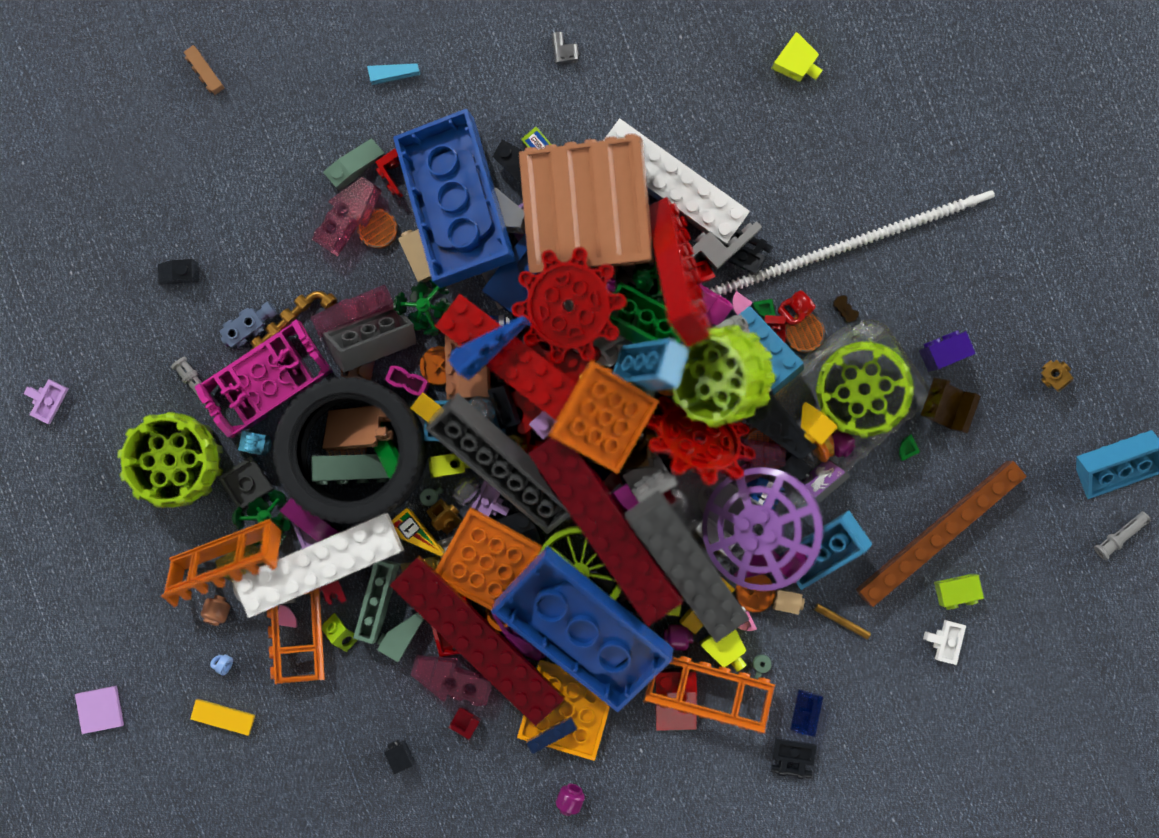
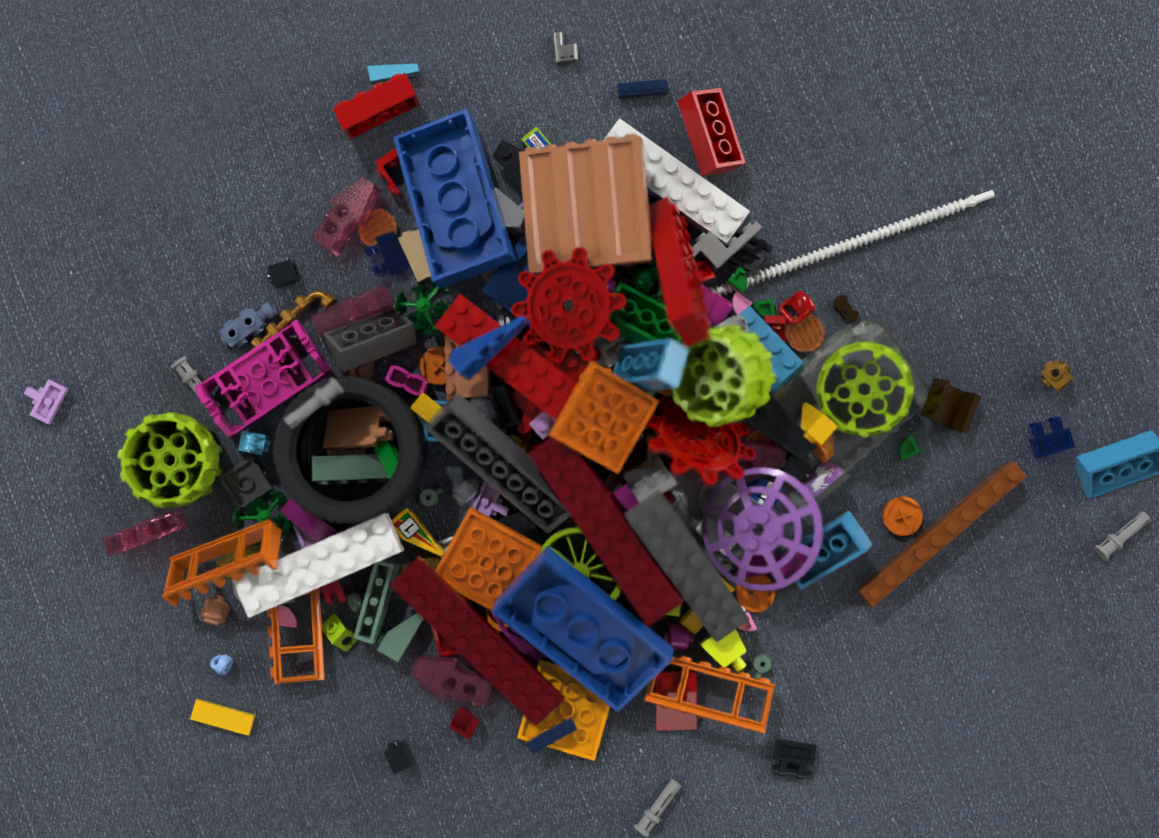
lavender tile [75,685,124,734] -> none
black slope [158,259,199,285] -> none
medium nougat piece [184,45,225,95] -> none
sand green slope [323,138,385,192] -> none
pearl gold brick [426,498,462,535] -> none
neon yellow torso [428,454,470,478] -> none
magenta head [556,784,585,816] -> none
neon yellow torso [772,32,823,82] -> none
tan brick [772,589,805,615] -> none
clear blue hinge [790,689,823,737] -> none
pearl gold bar [814,603,871,640] -> none
magenta head [832,430,856,458] -> none
dark purple brick [919,330,976,372] -> none
white hinge [923,620,966,665] -> none
lime brick [934,573,984,610] -> none
none -> clear pink brick [101,509,188,557]
none -> black brick [267,259,300,288]
none -> light grey pin [284,377,344,429]
none -> red brick [333,73,420,140]
none -> sand green piece [347,593,364,612]
none -> clear blue plate [364,230,409,275]
none -> dark blue piece [617,79,668,99]
none -> light grey pin [634,778,682,838]
none -> red brick [677,88,746,176]
none -> green tile [727,266,747,294]
none -> orange tile [882,496,923,536]
none -> clear blue plate [1029,416,1075,459]

